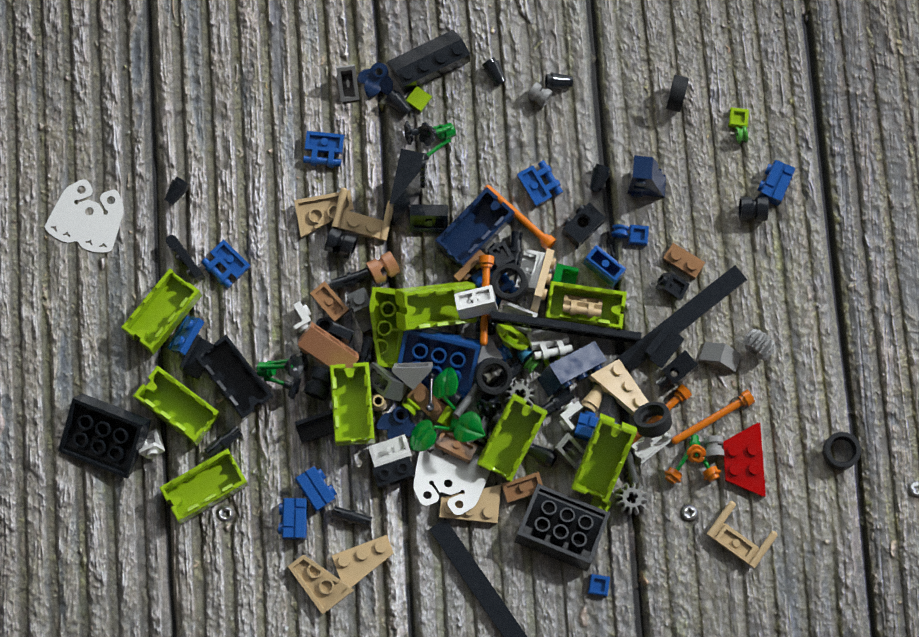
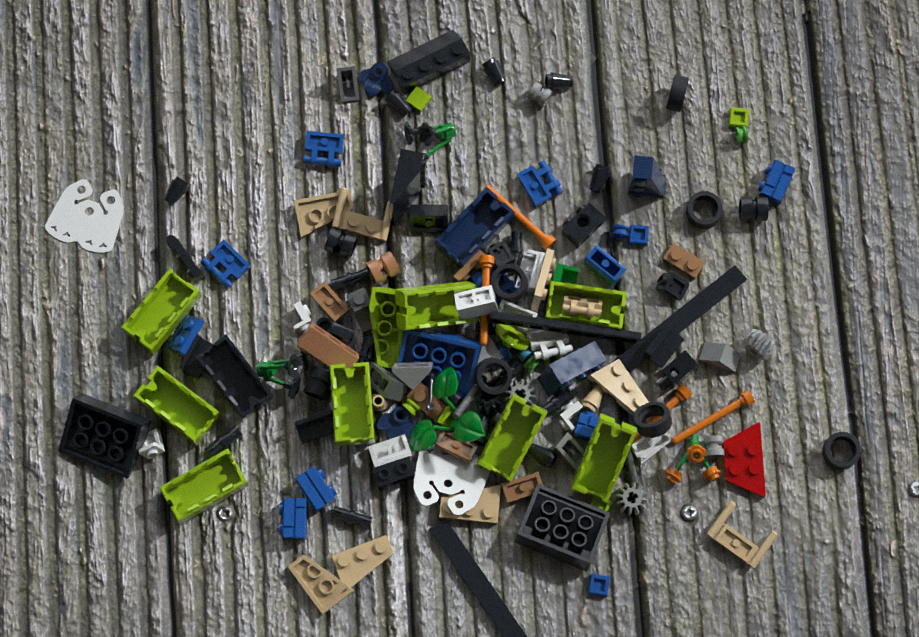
none -> black tyre [686,191,723,229]

